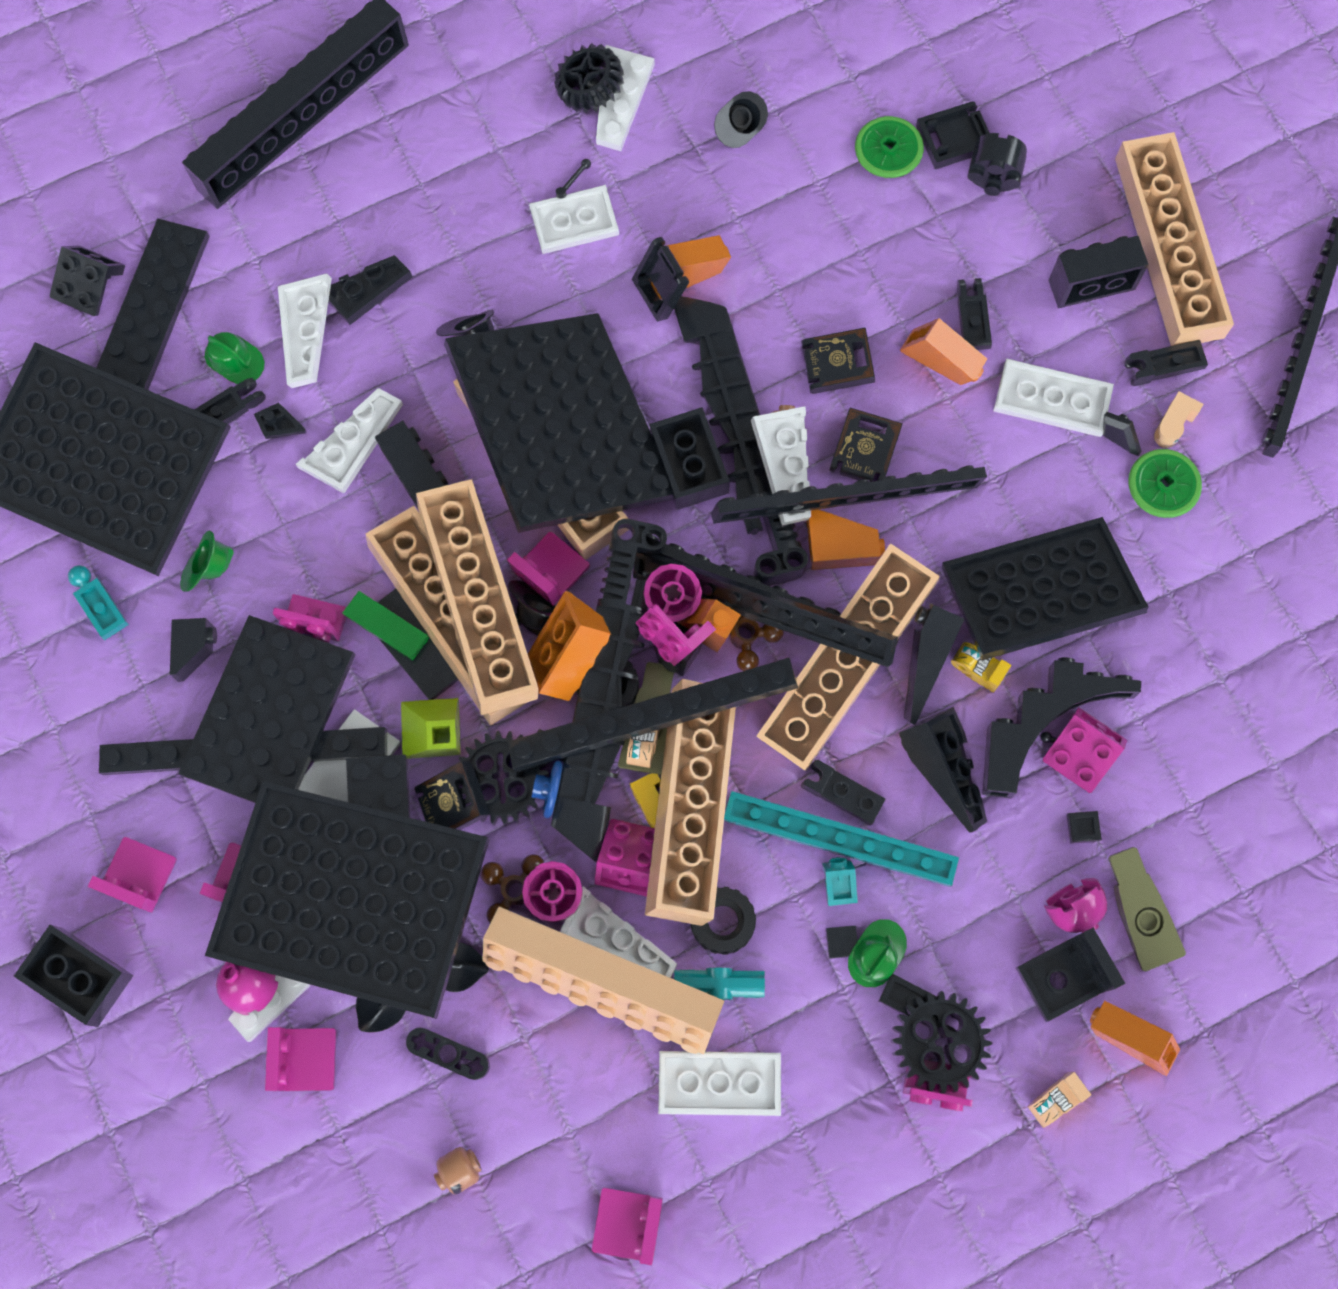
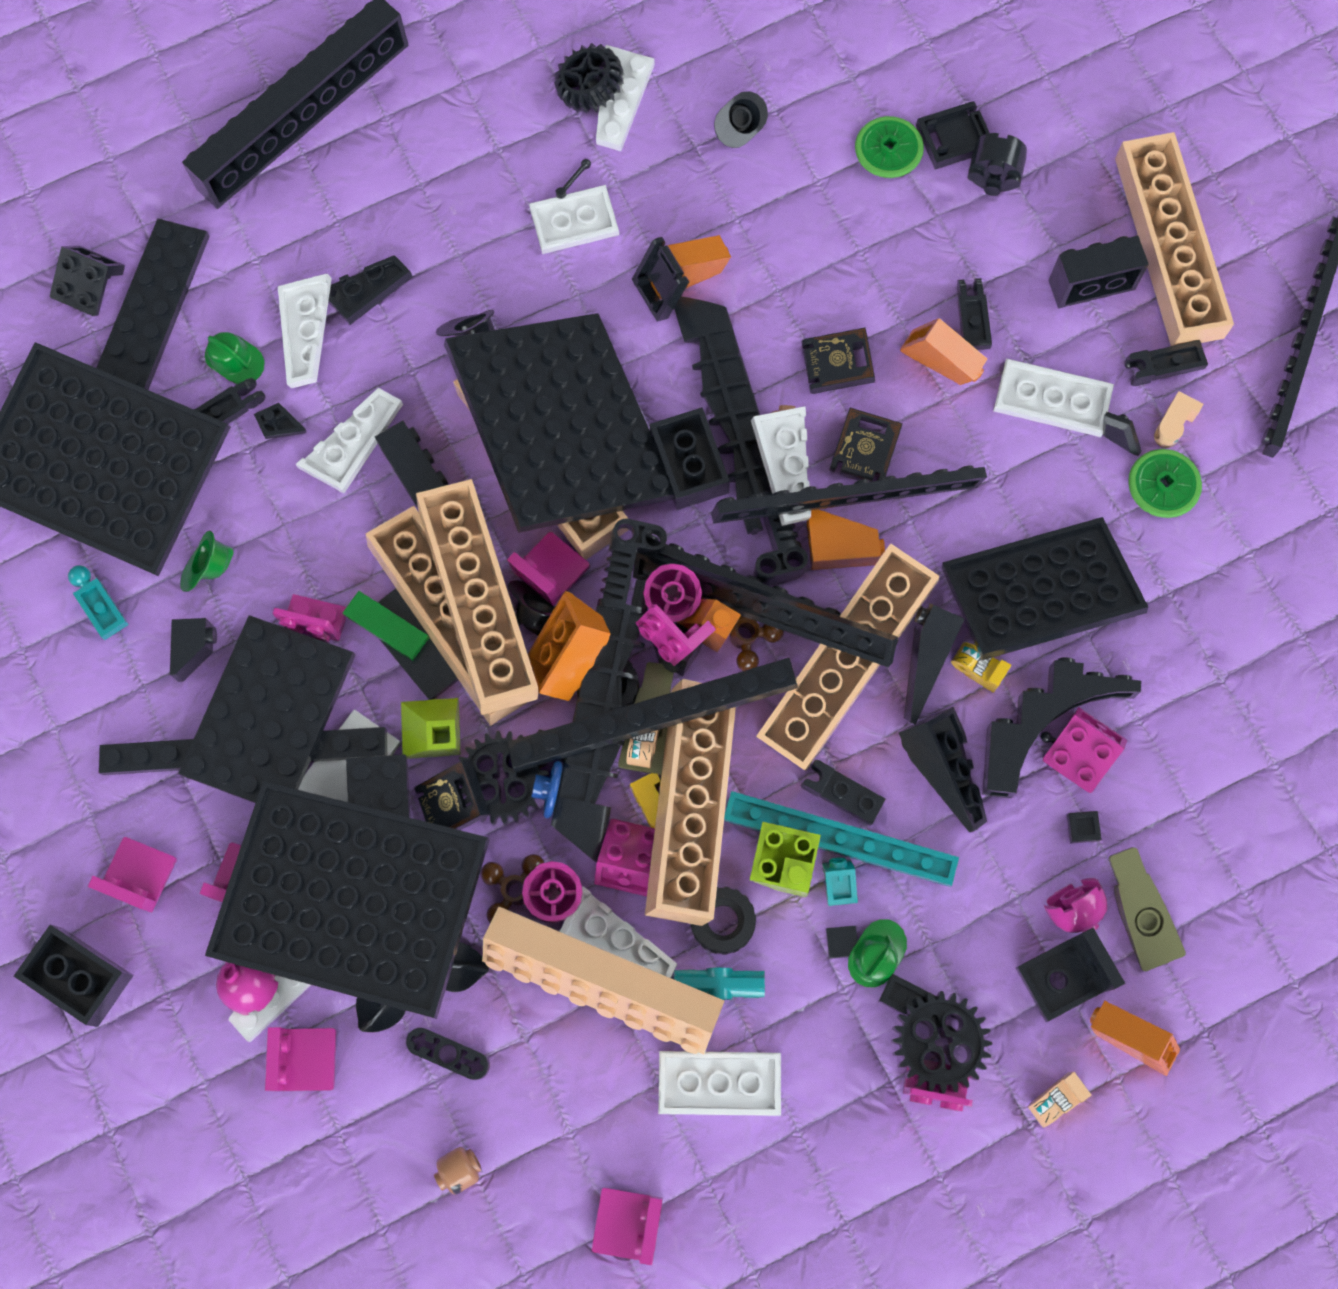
none -> lime slope [750,822,821,897]

